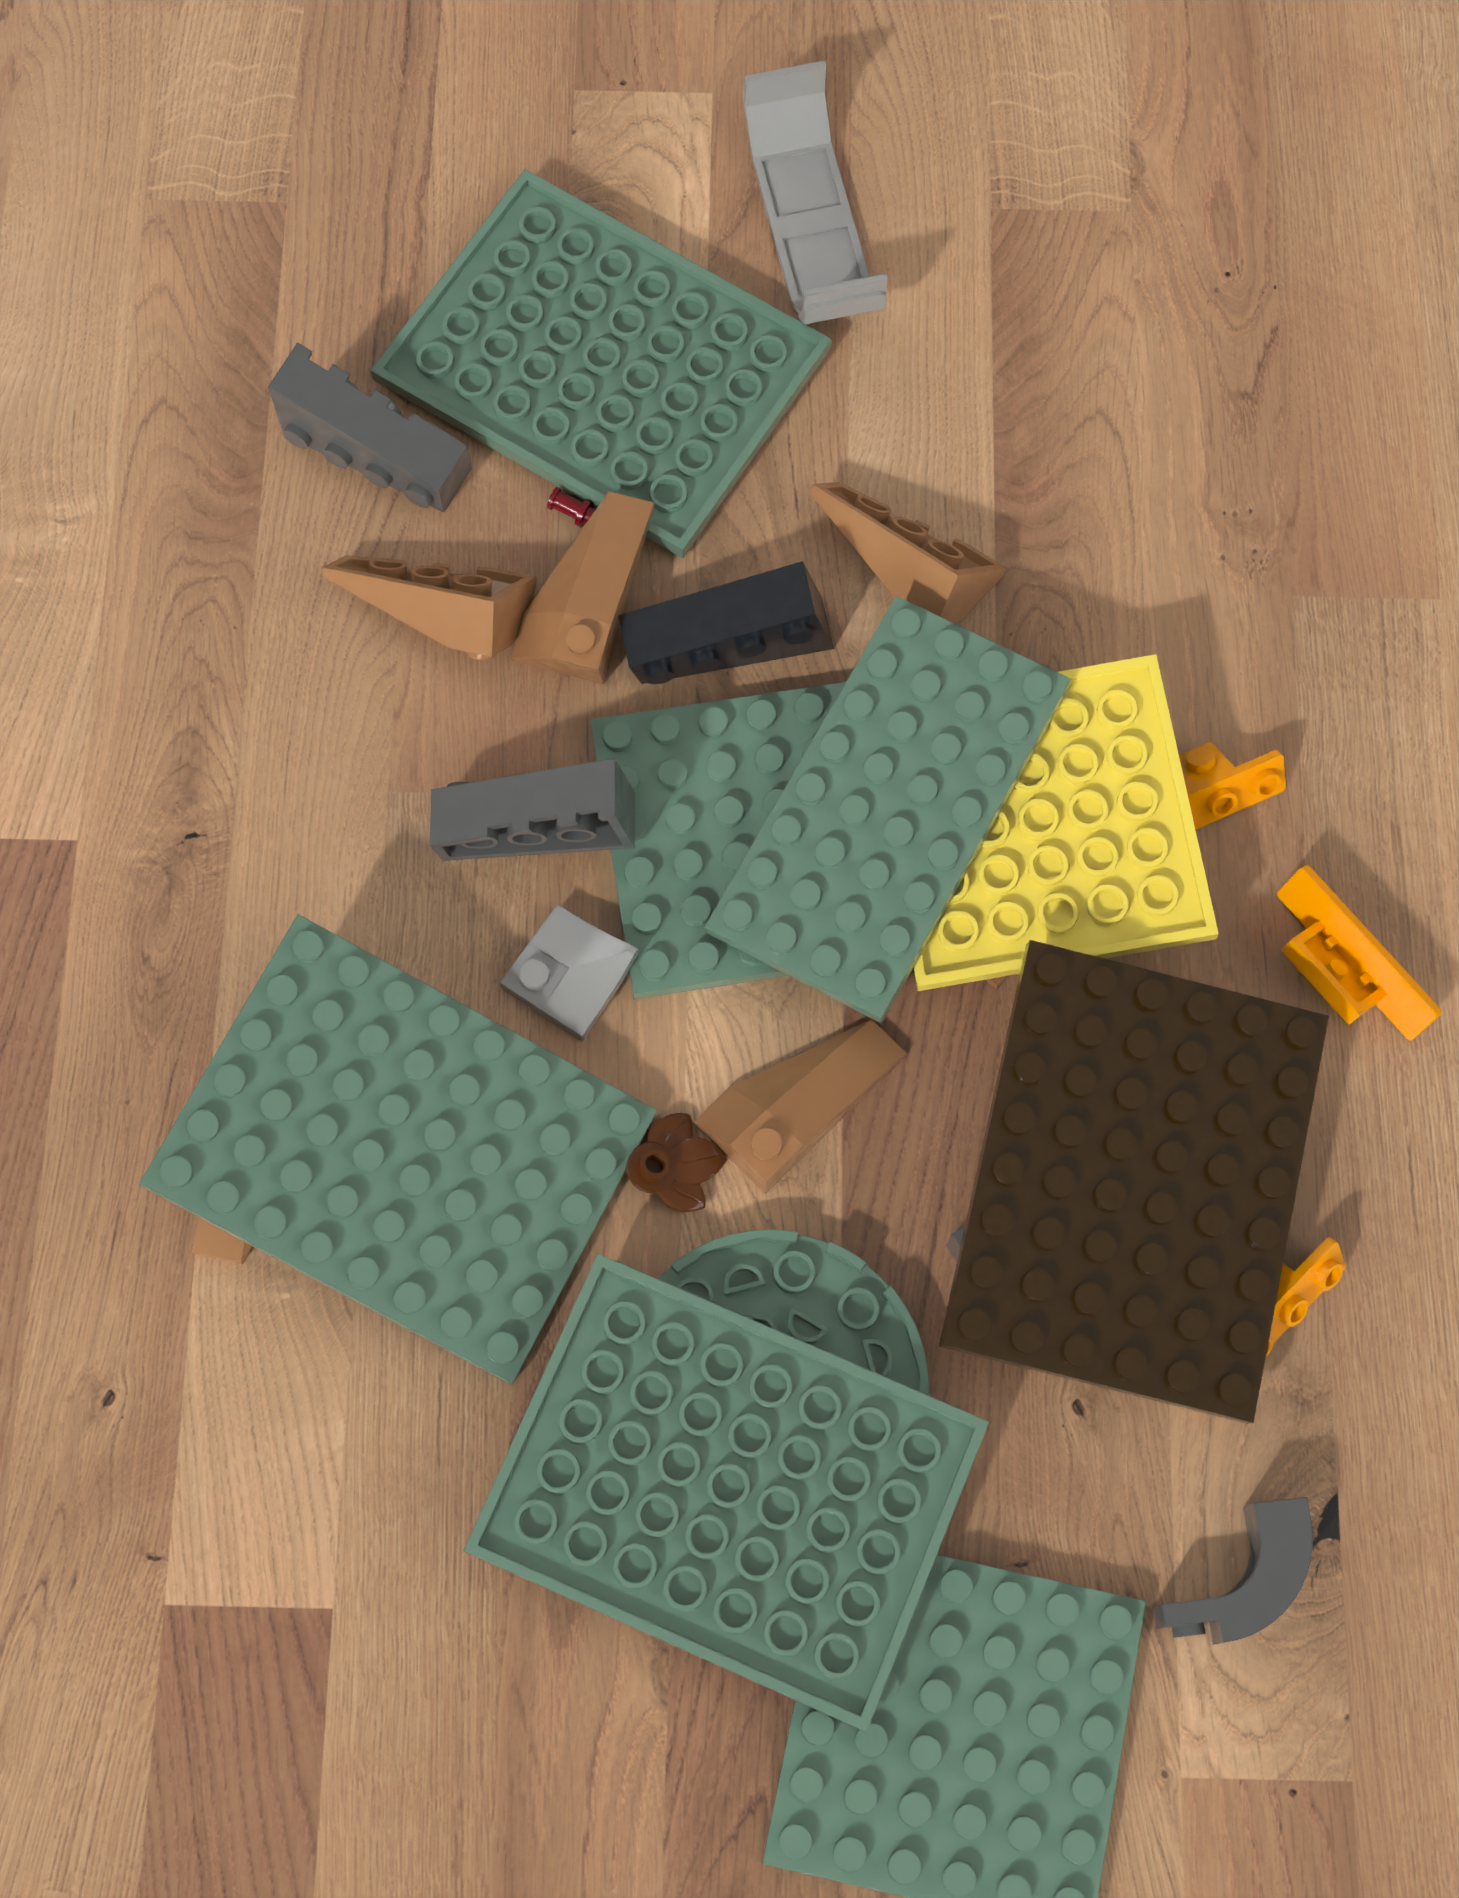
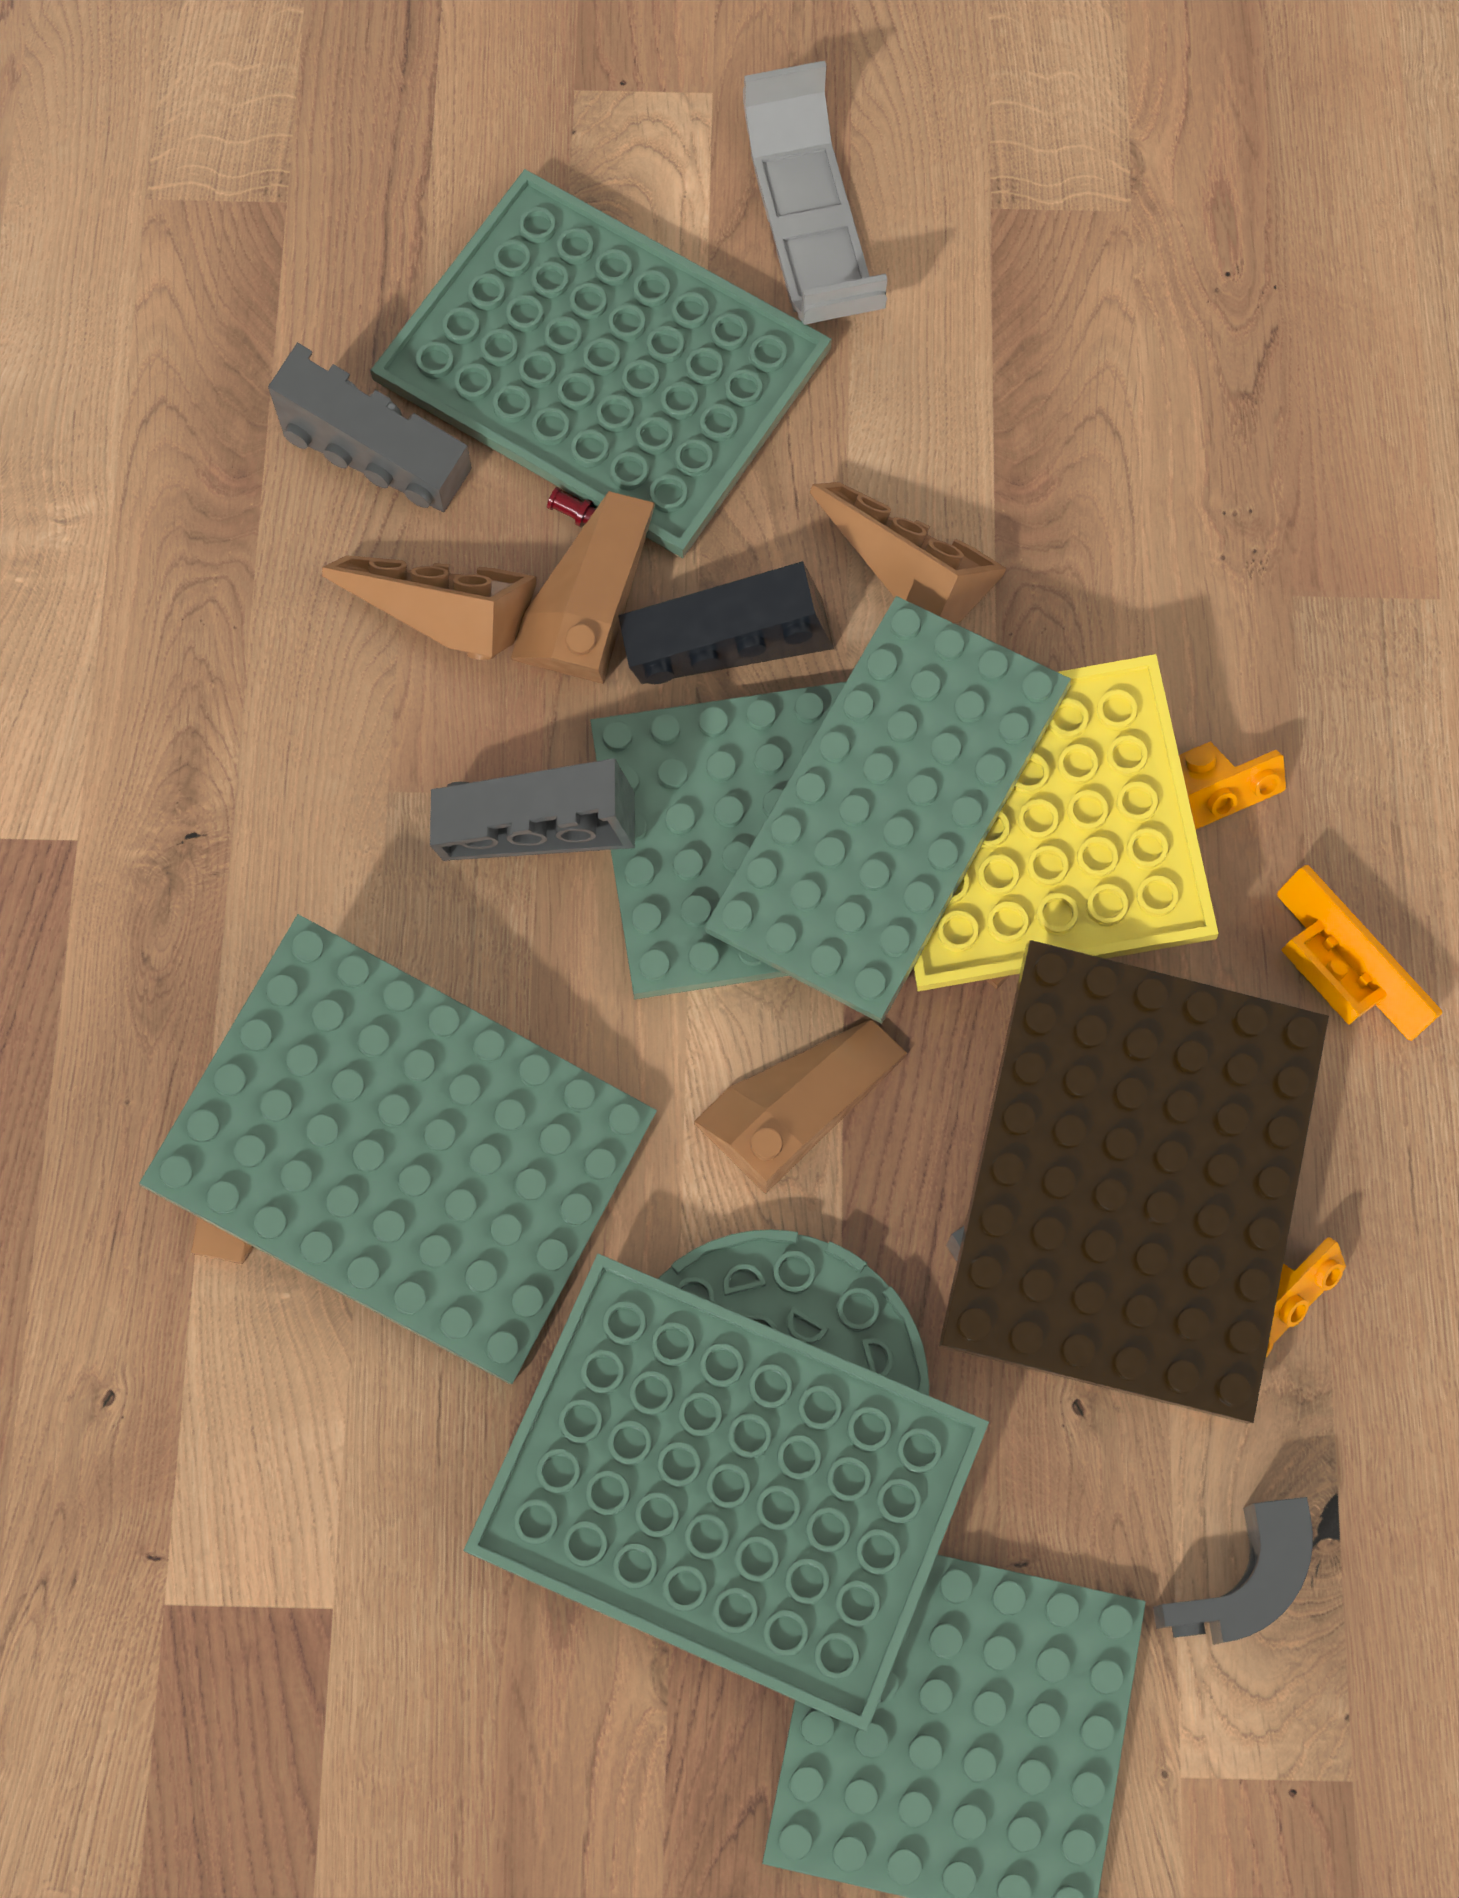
light grey plate [500,904,639,1042] -> none
reddish brown plate [626,1113,726,1212] -> none

